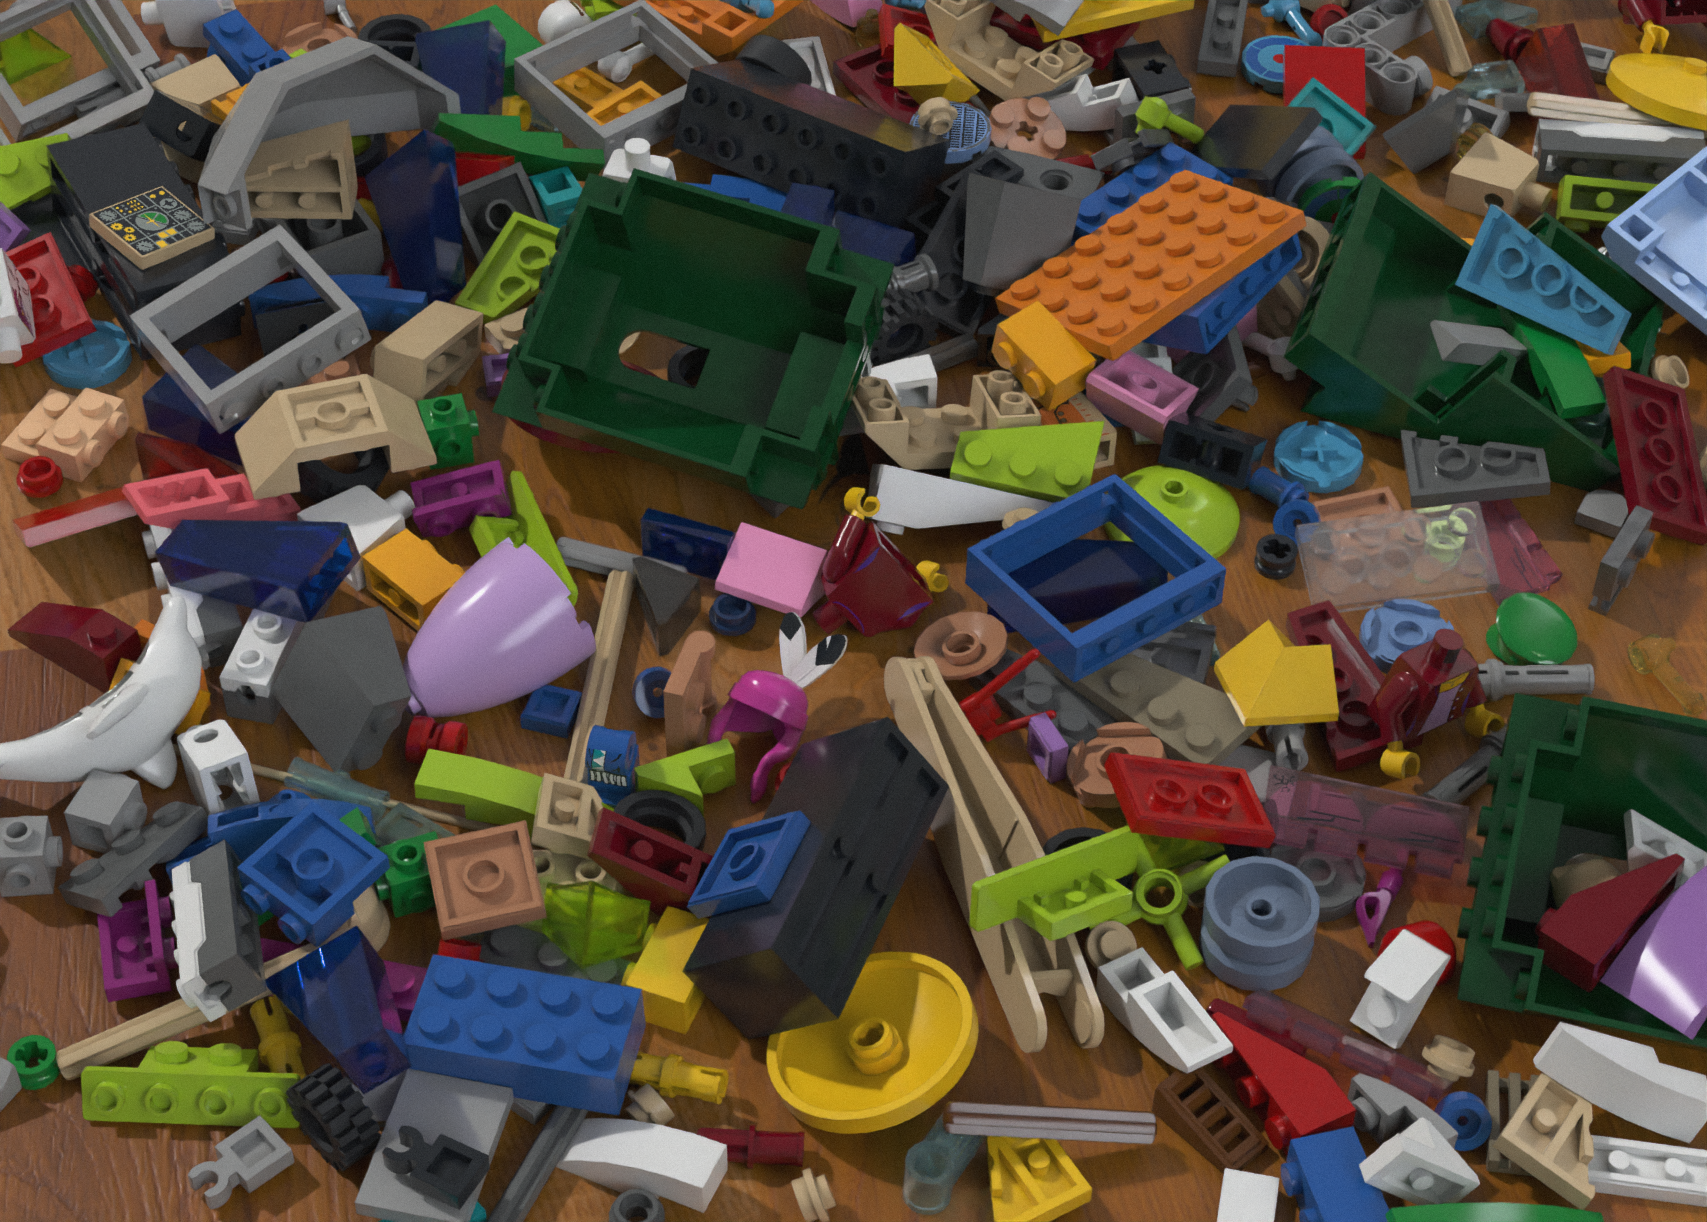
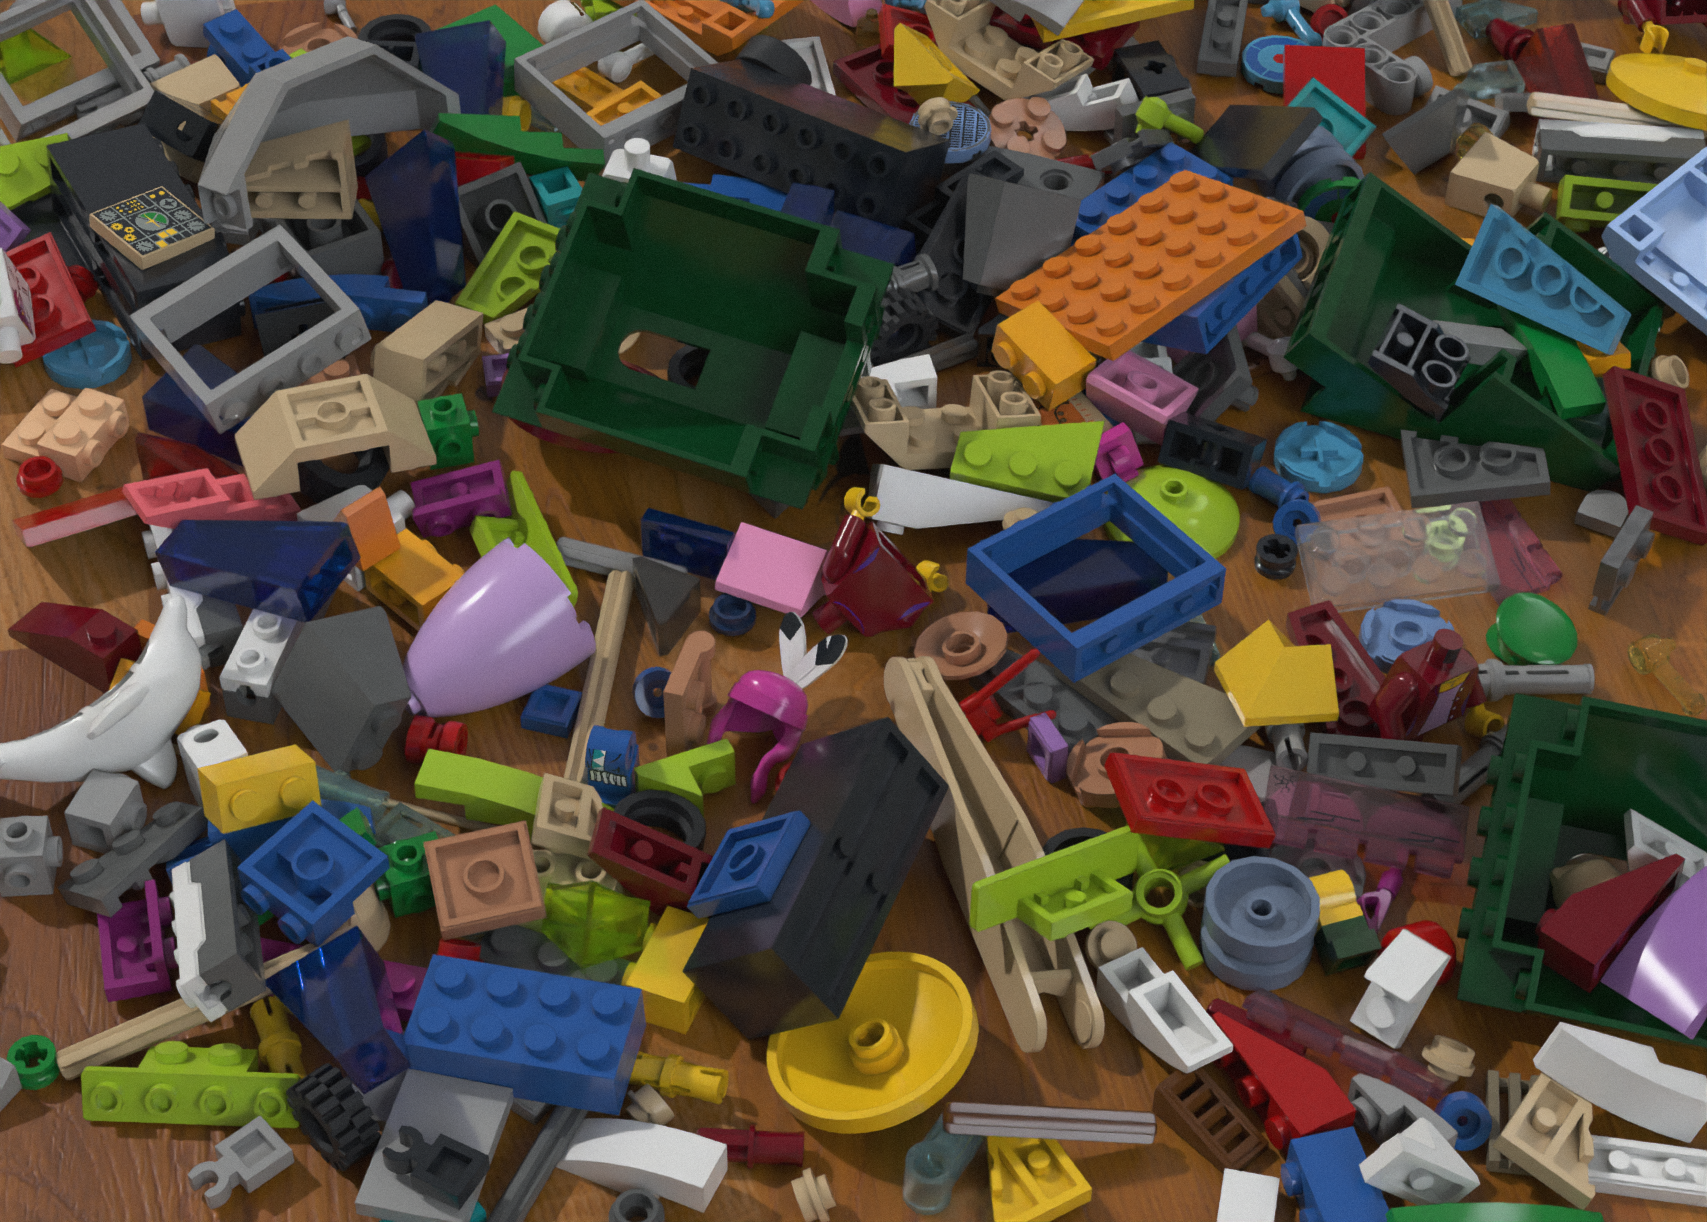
none -> yellow brick [197,744,322,834]
none -> orange slope [320,486,401,571]
none -> dark pink tile [1094,422,1144,482]
none -> dark grey plate [1306,732,1462,797]
none -> leg [1309,869,1382,976]
none -> black slope [1368,303,1471,422]

